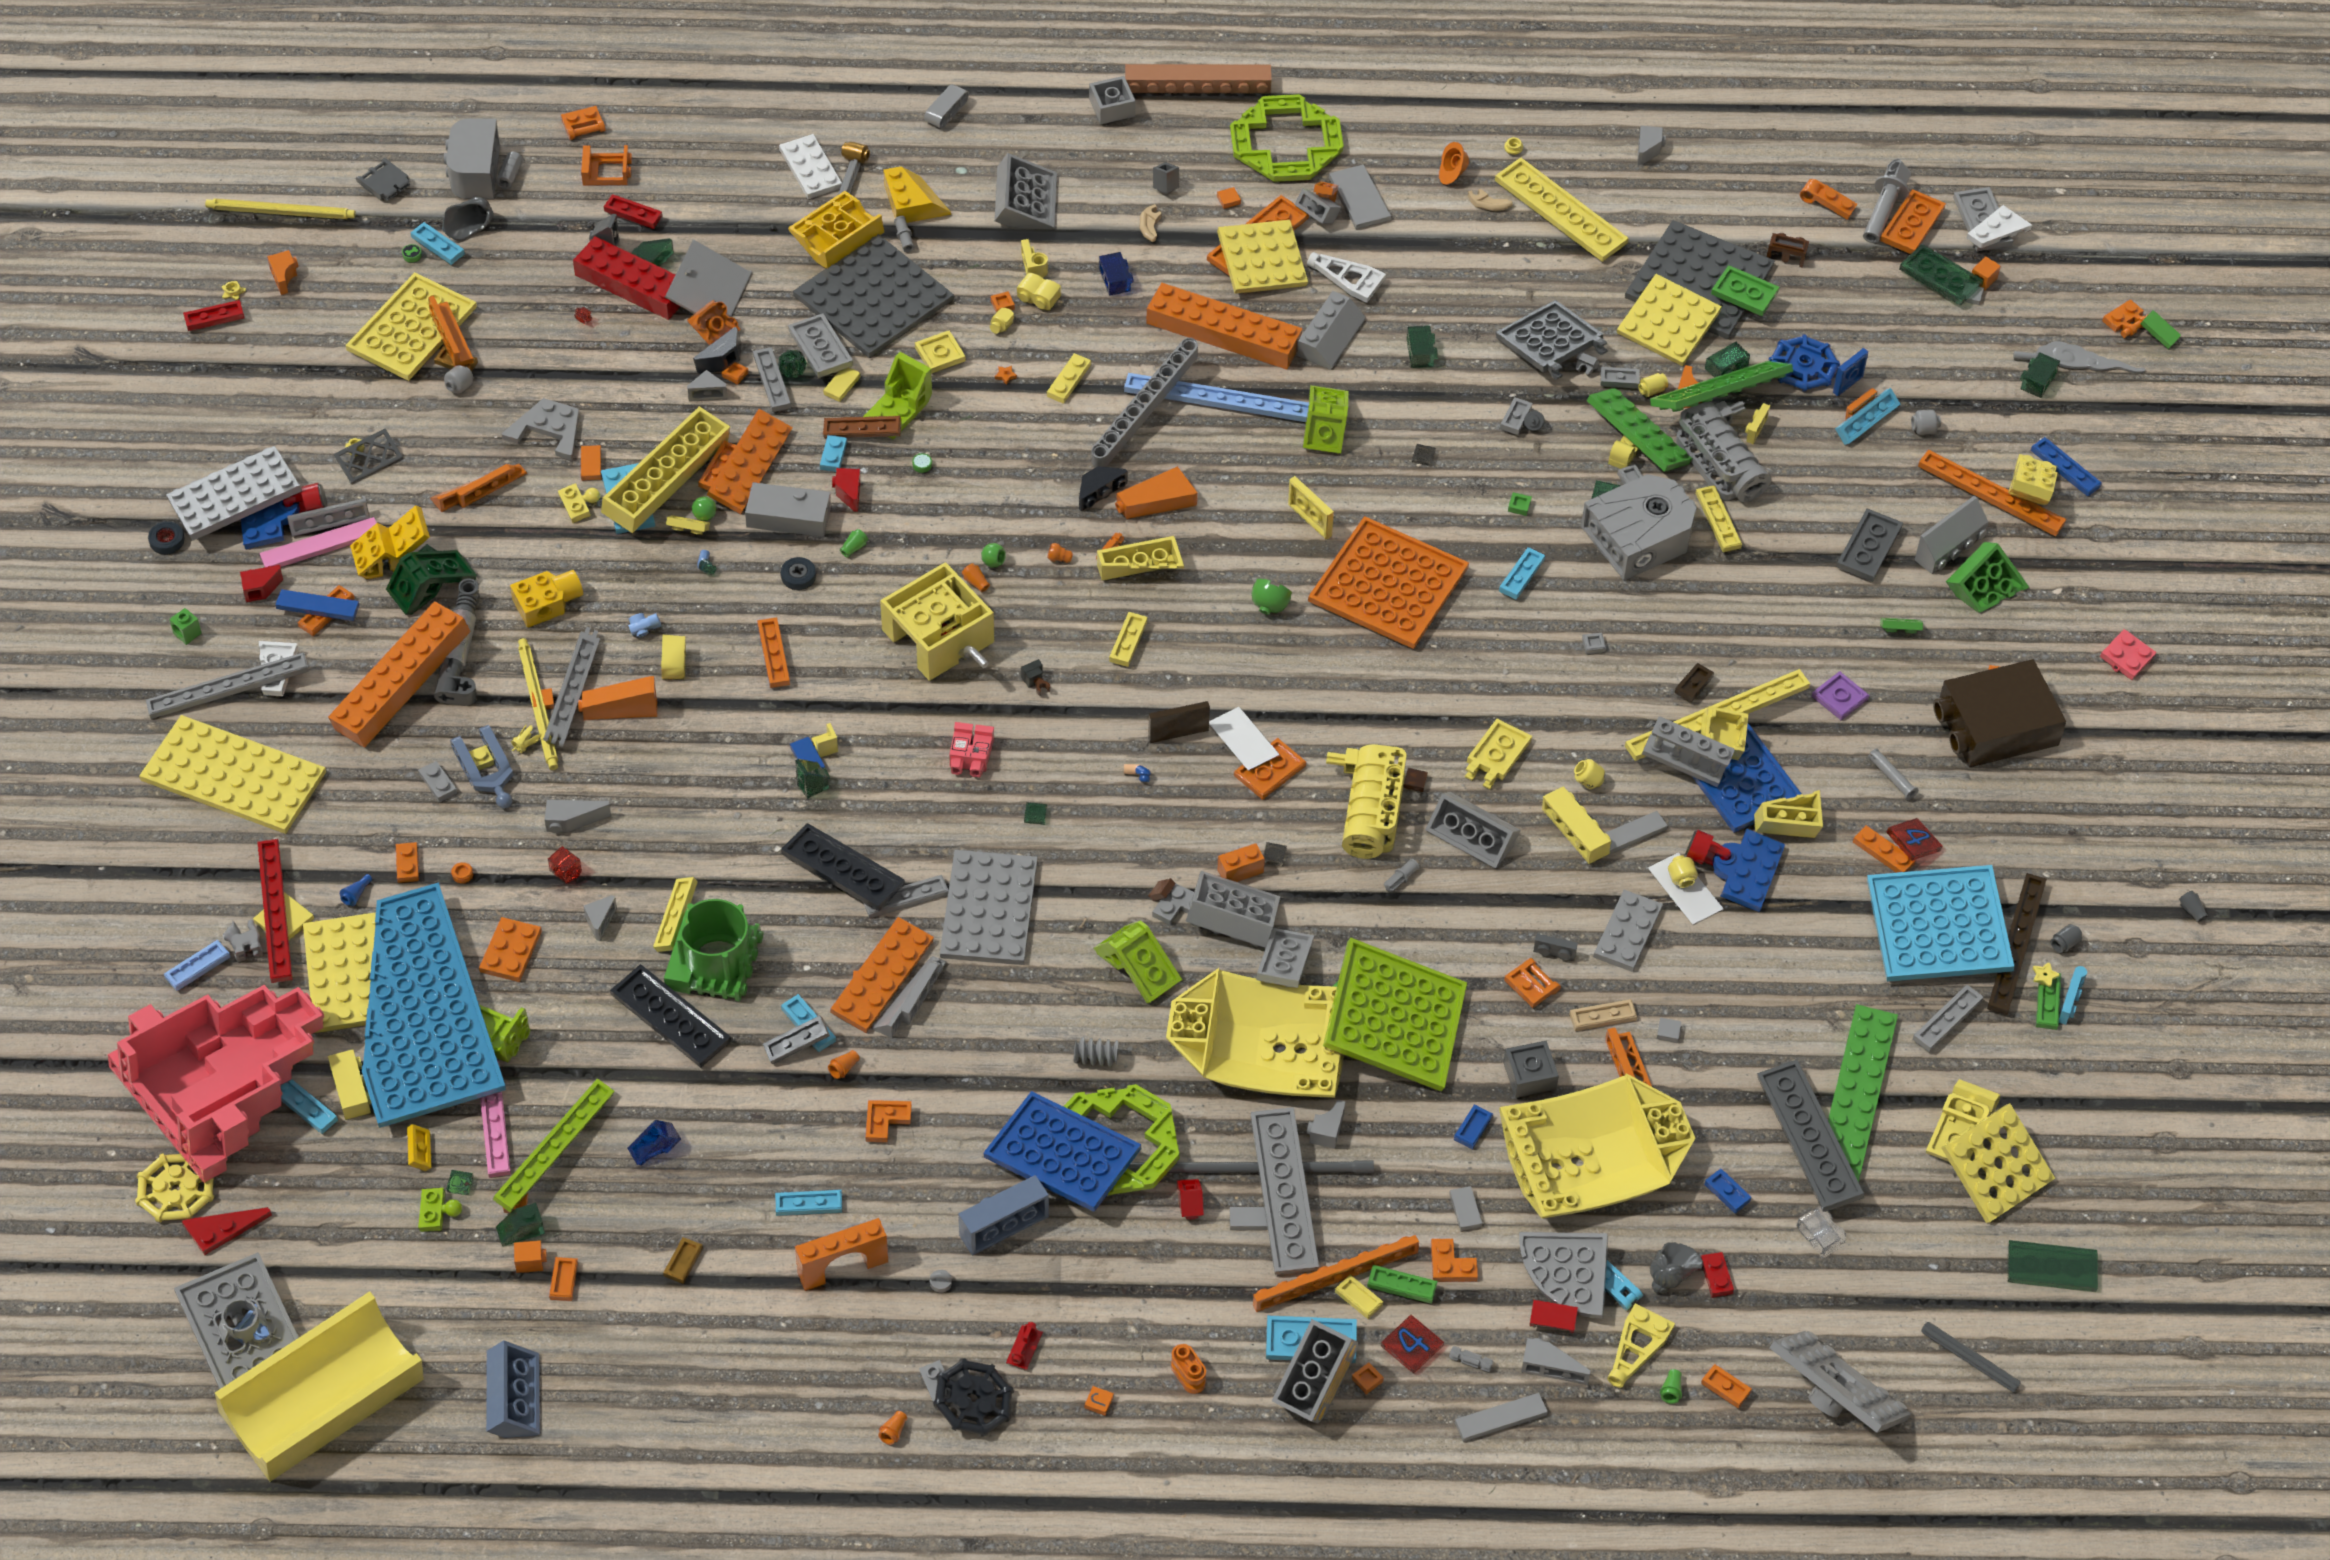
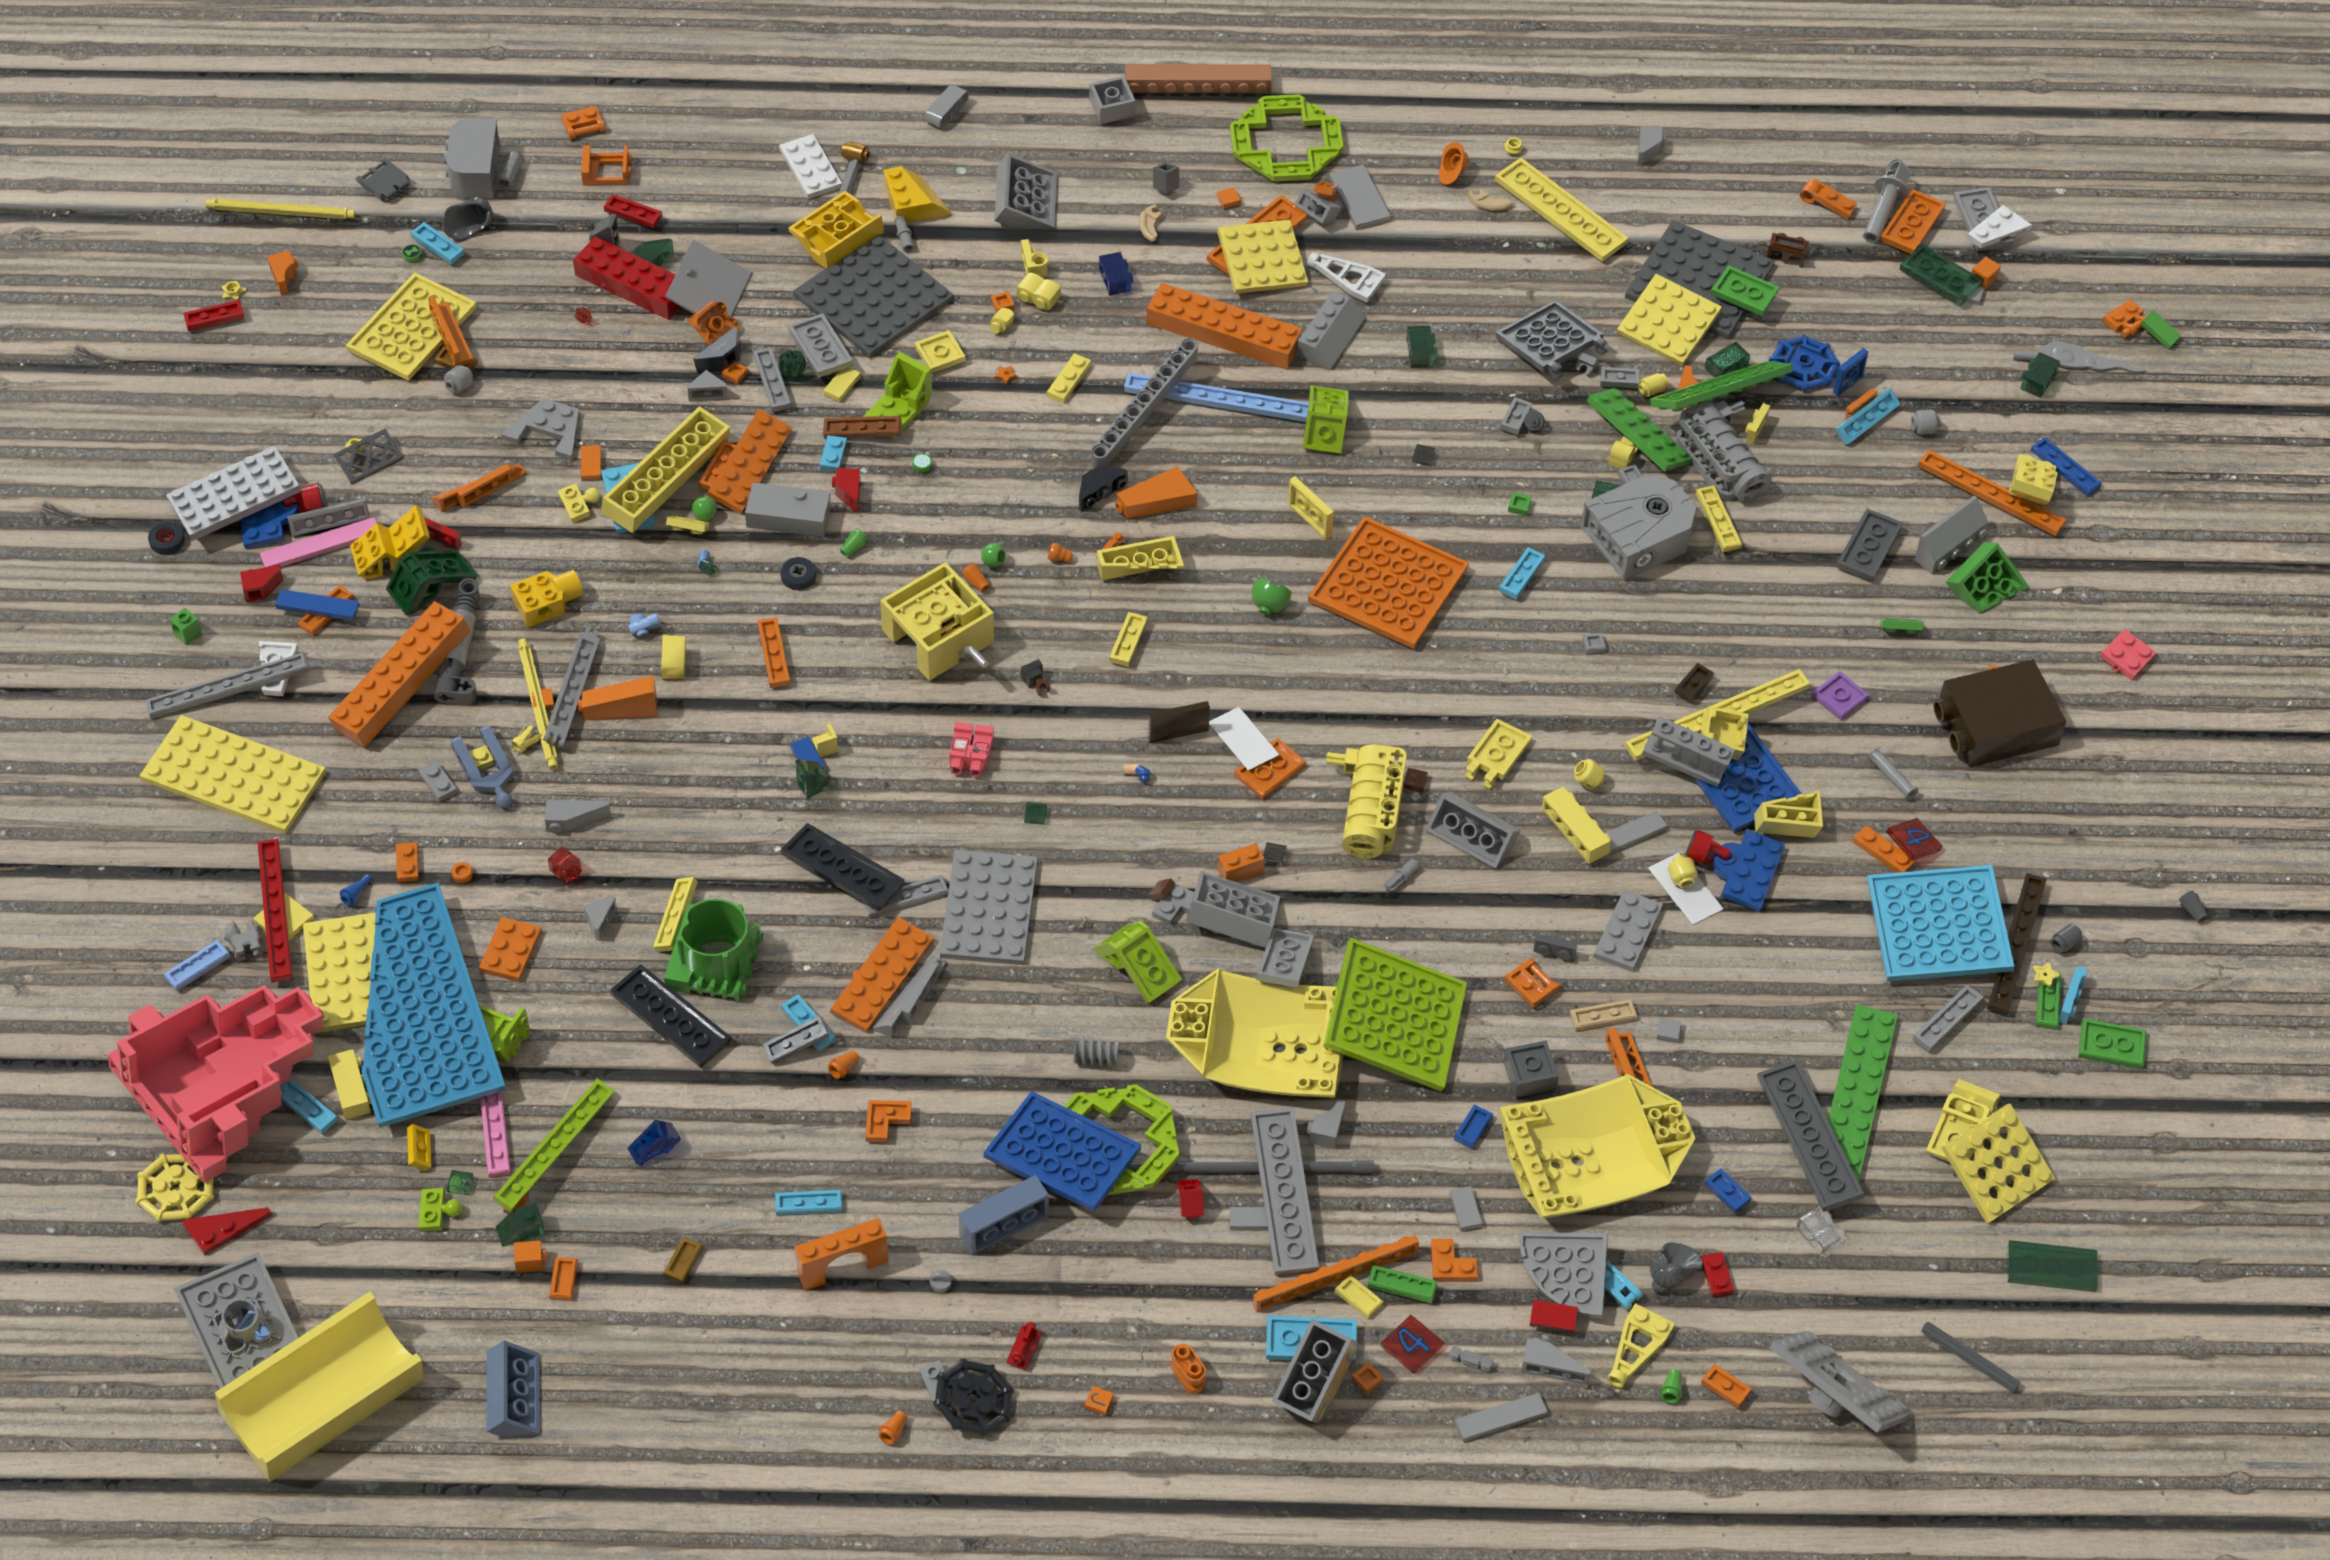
none -> red plate [424,517,462,550]
none -> bright green tile [2078,1018,2147,1069]

